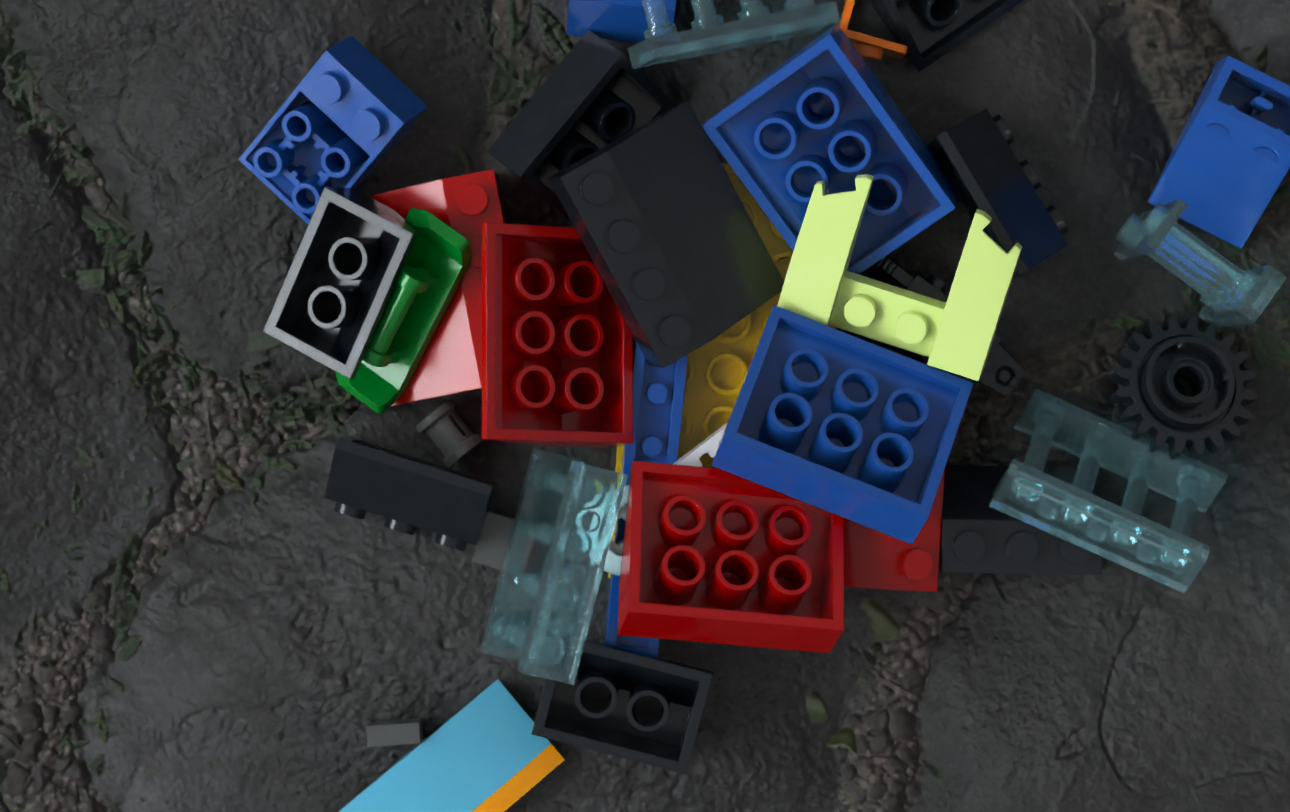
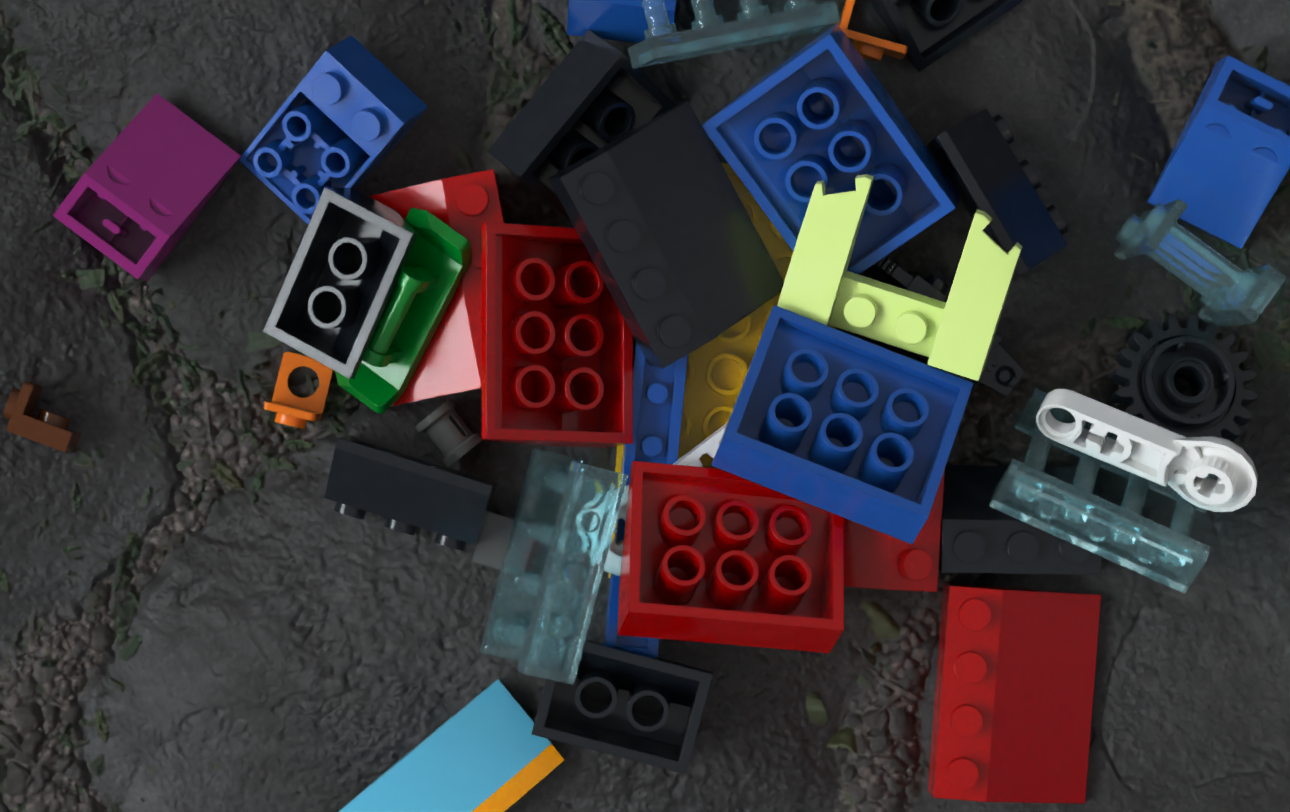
dark grey tile [366,717,424,747] -> none
none -> reddish brown bracket [4,381,81,453]
none -> magenta slope [53,93,242,282]
none -> orange bracket [263,352,334,429]
none -> red slope [928,582,1101,804]
none -> white beam [1036,389,1258,512]

